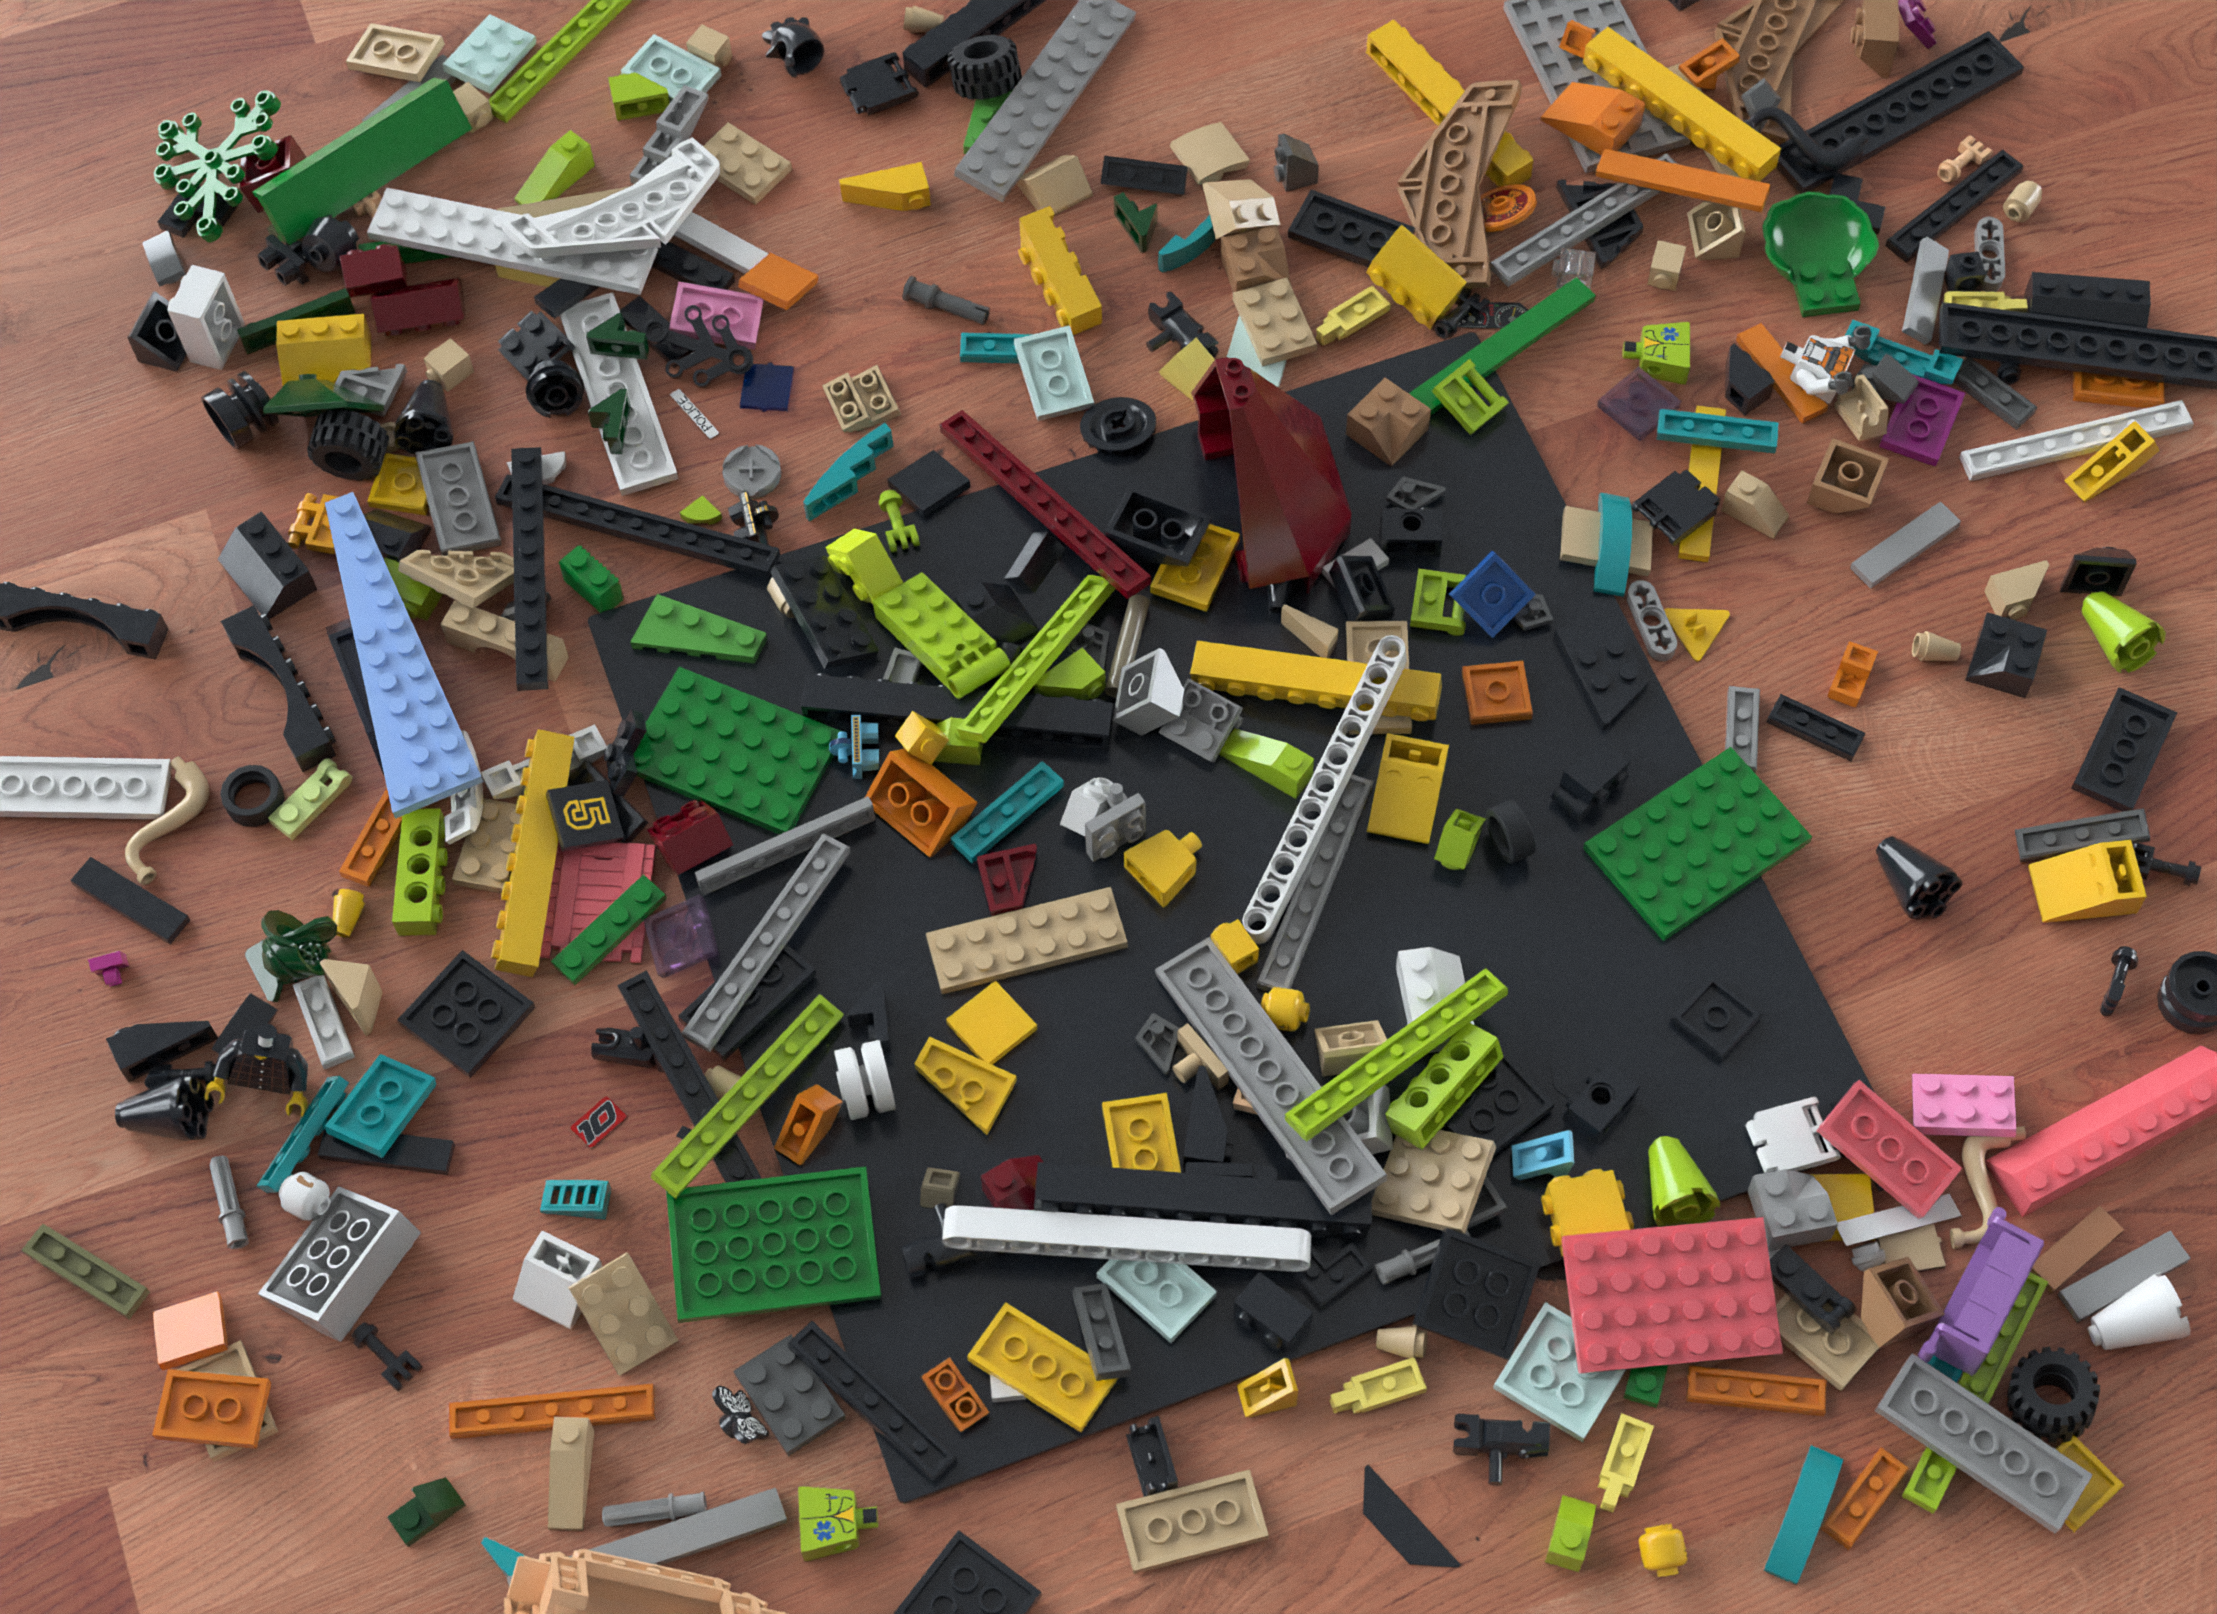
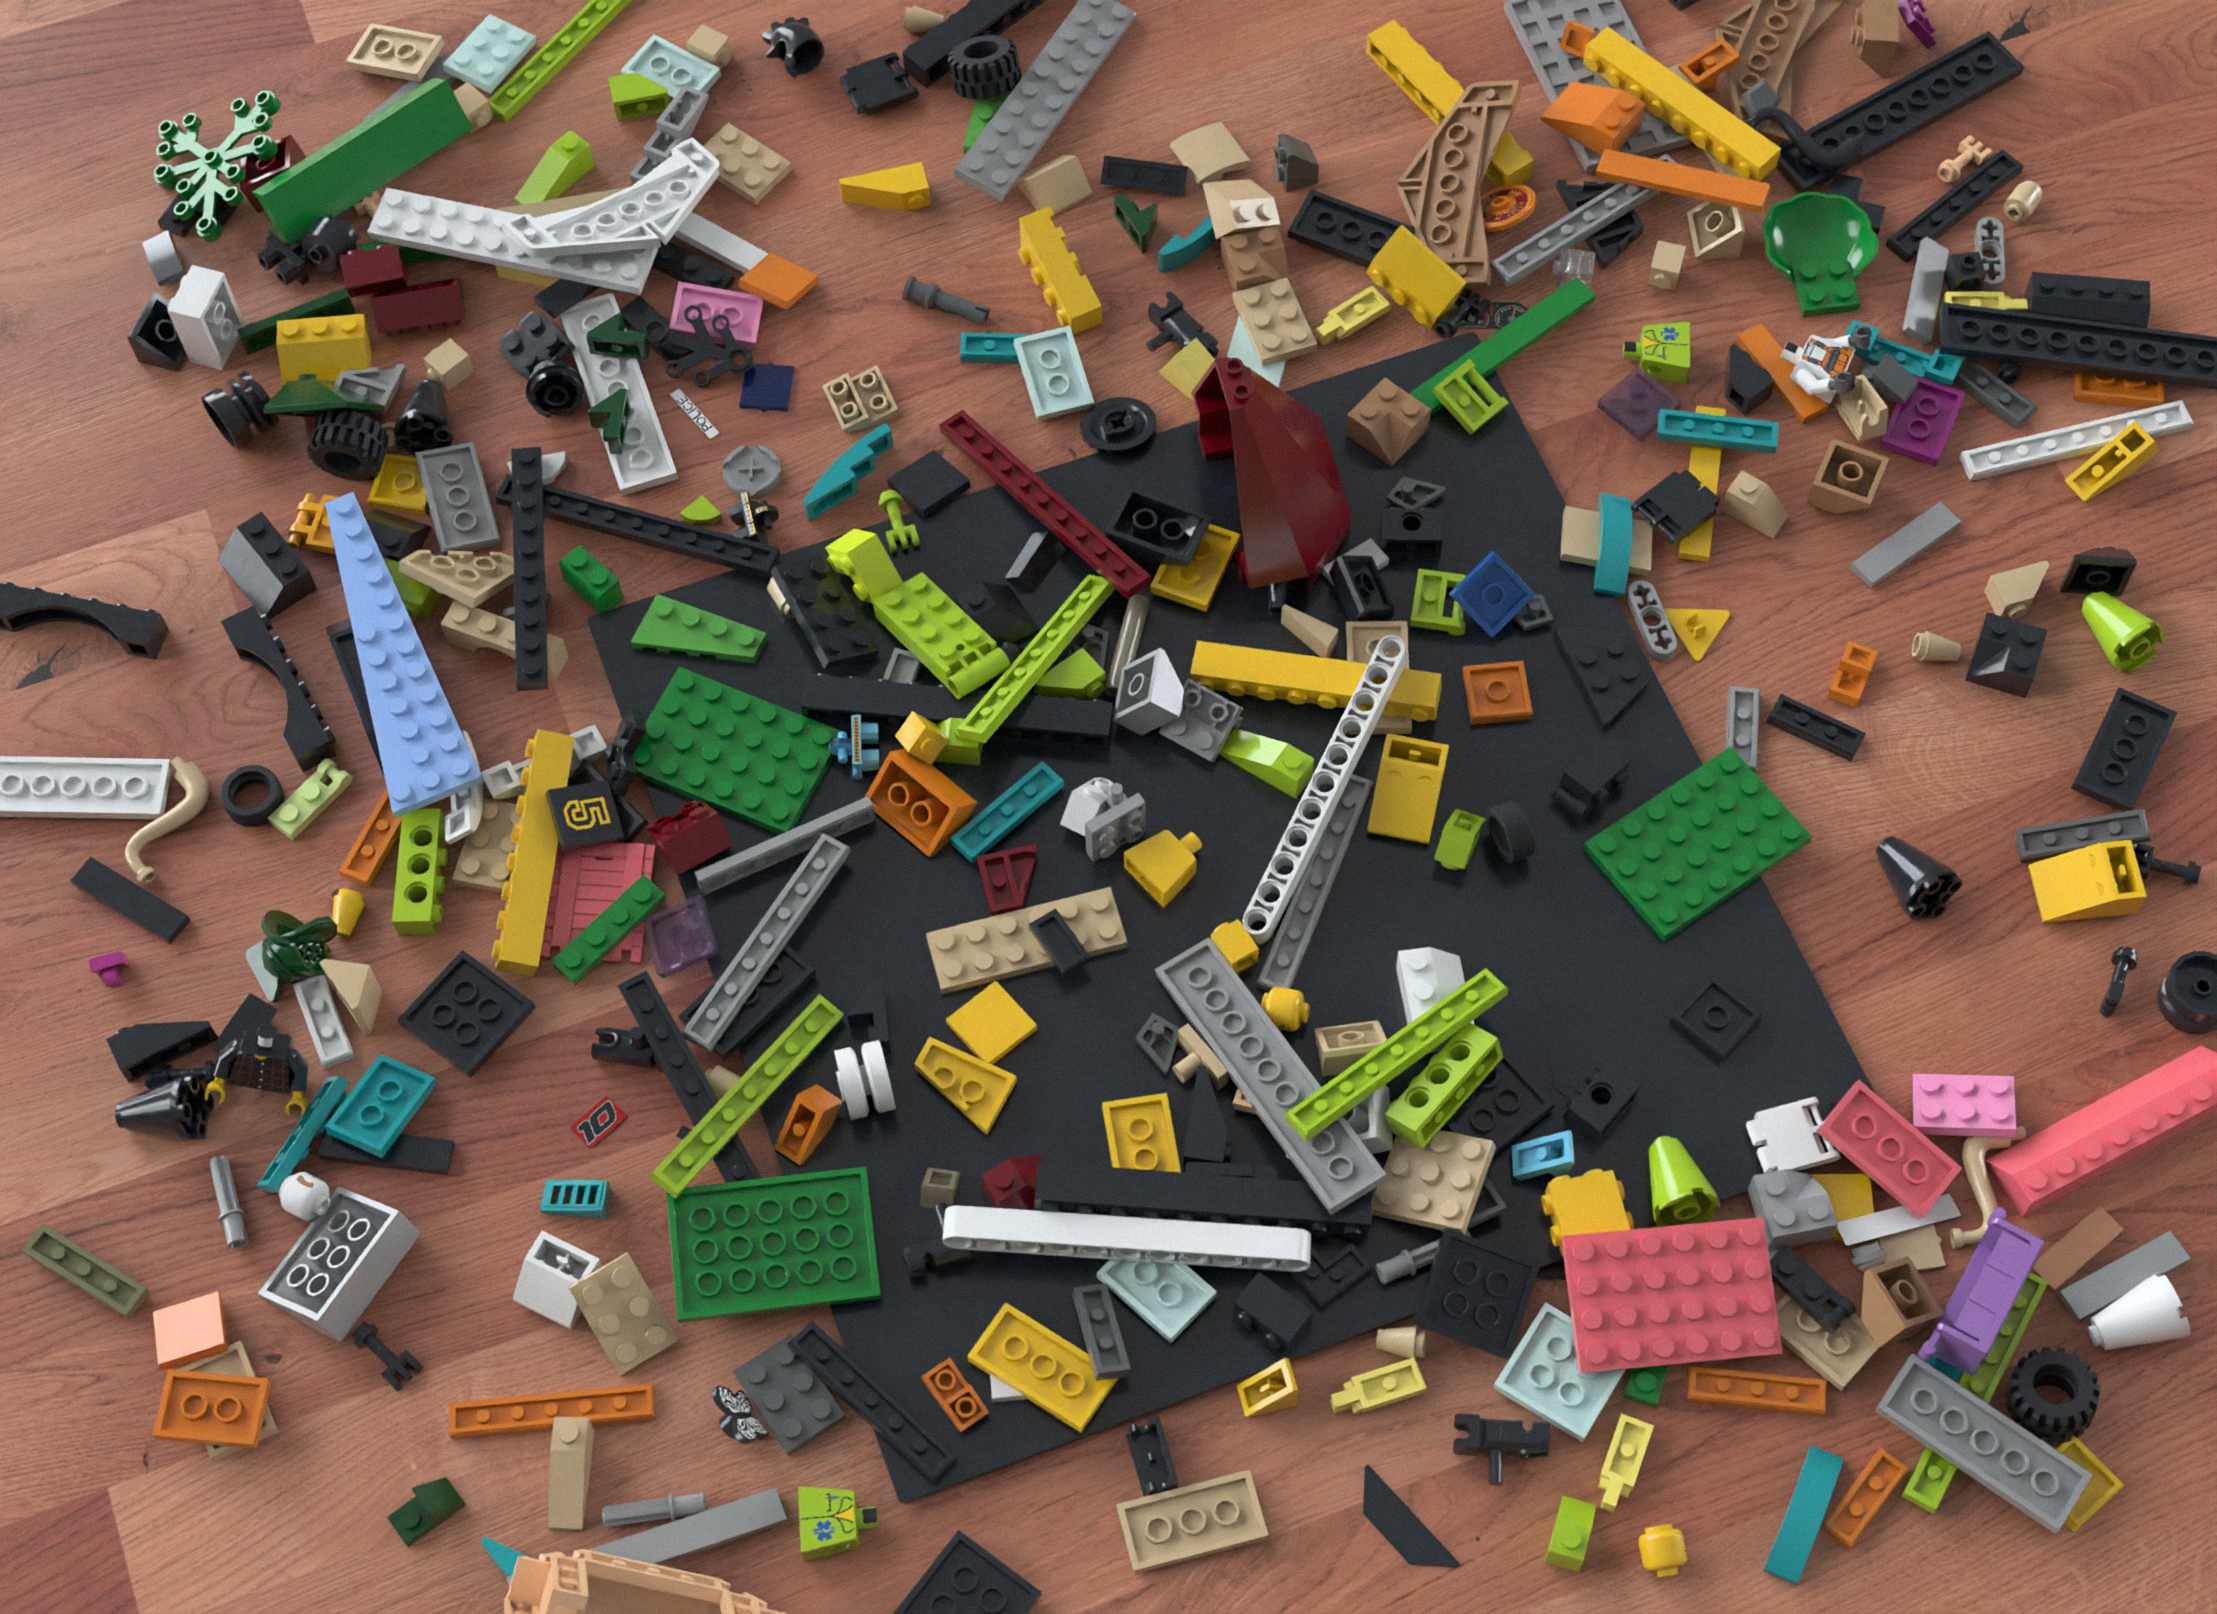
none -> black tile [1029,908,1091,978]

